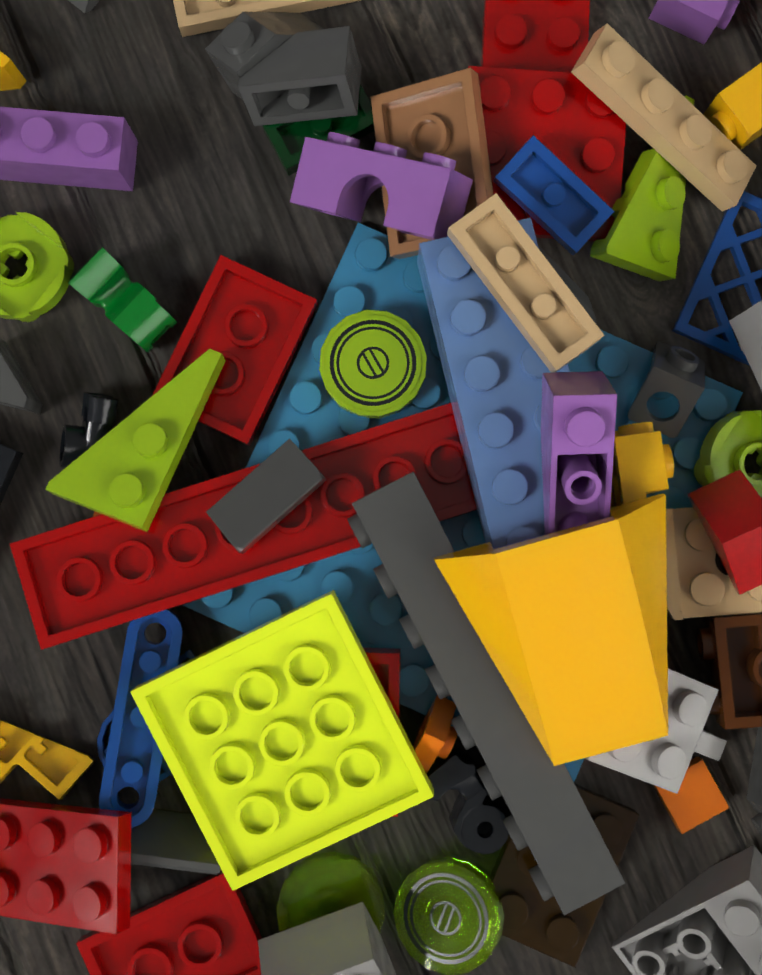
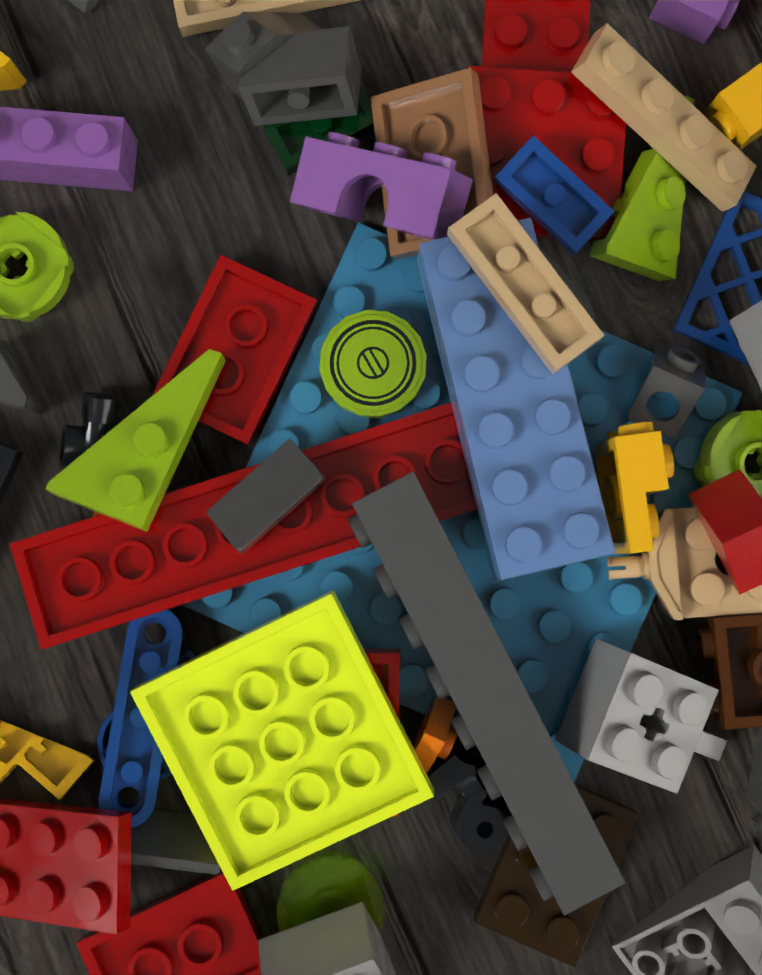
green leg [68,247,177,353] -> none
clear neon green tile [394,857,505,975] -> none
yellow wedge [434,493,668,766] -> none
medium lavender slope [541,371,617,535] -> none
orange tile [653,756,729,834] -> none

